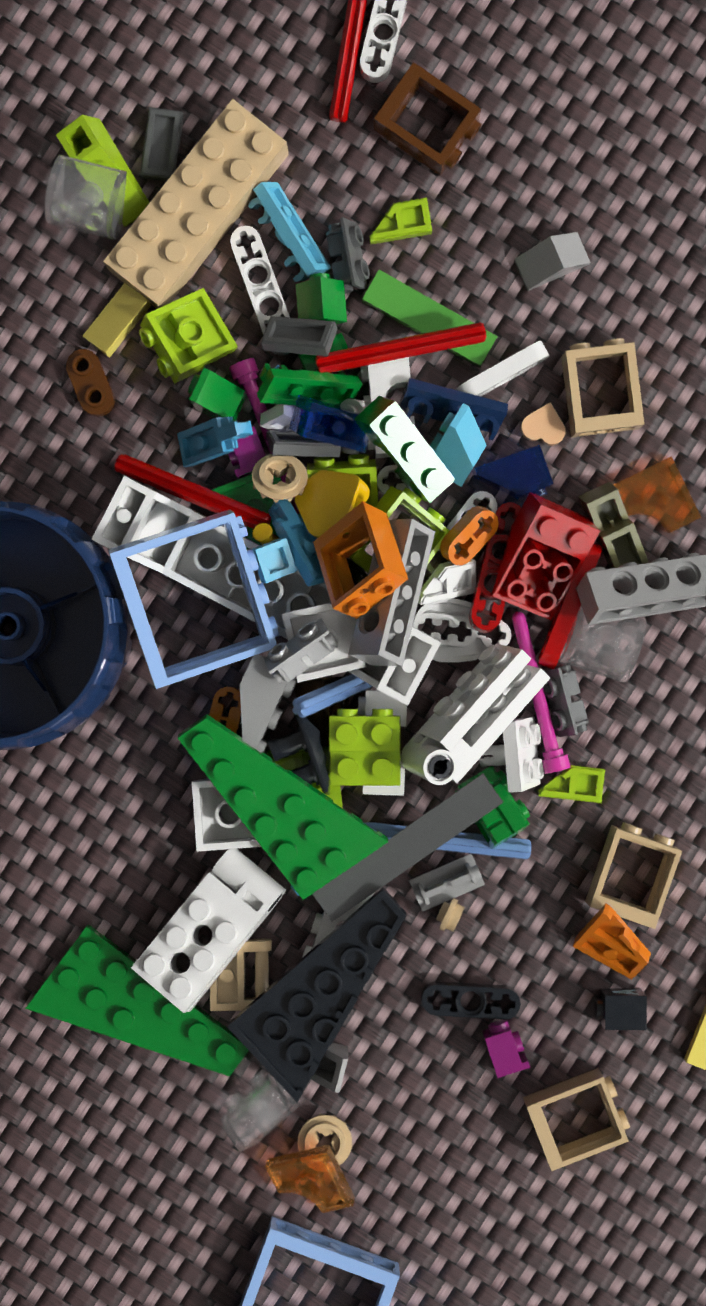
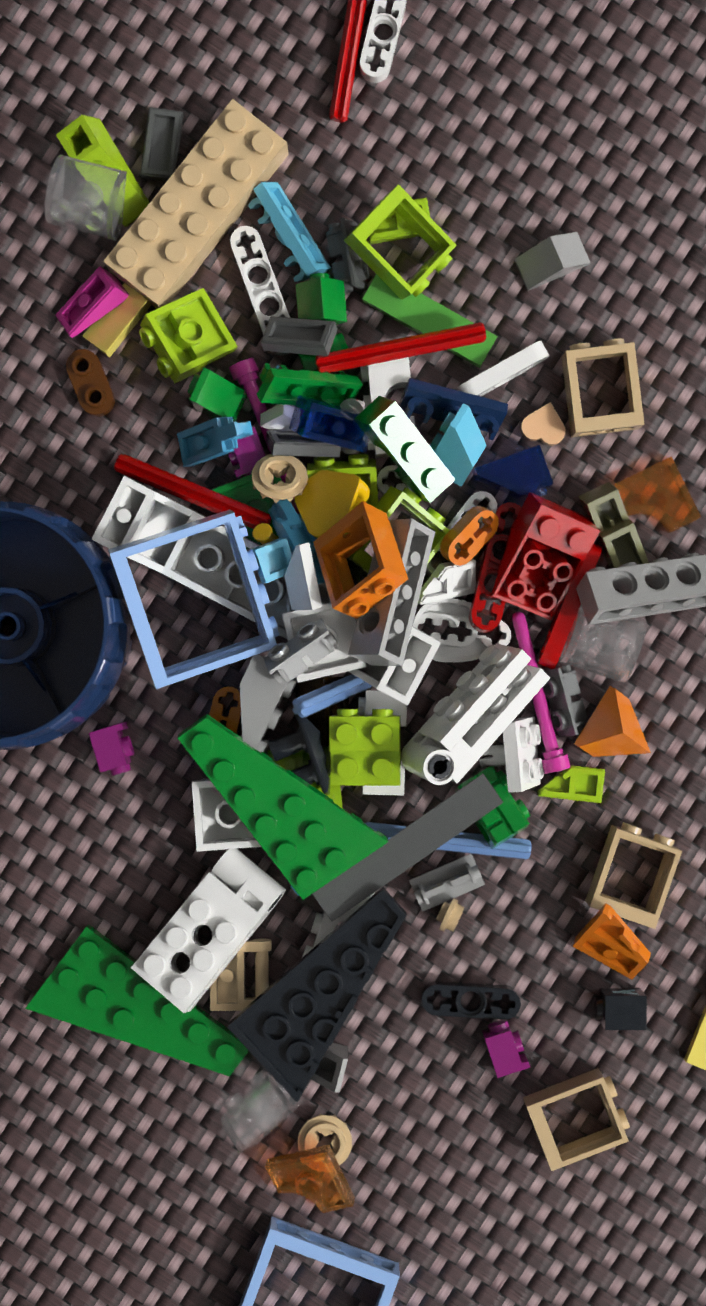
reddish brown window [374,62,482,176] -> none
none -> dark pink slope [55,266,129,338]
none -> magenta brick [89,722,134,776]
none -> white tile [284,542,322,610]
none -> lime window [344,184,457,300]
none -> orange slope [574,686,651,757]

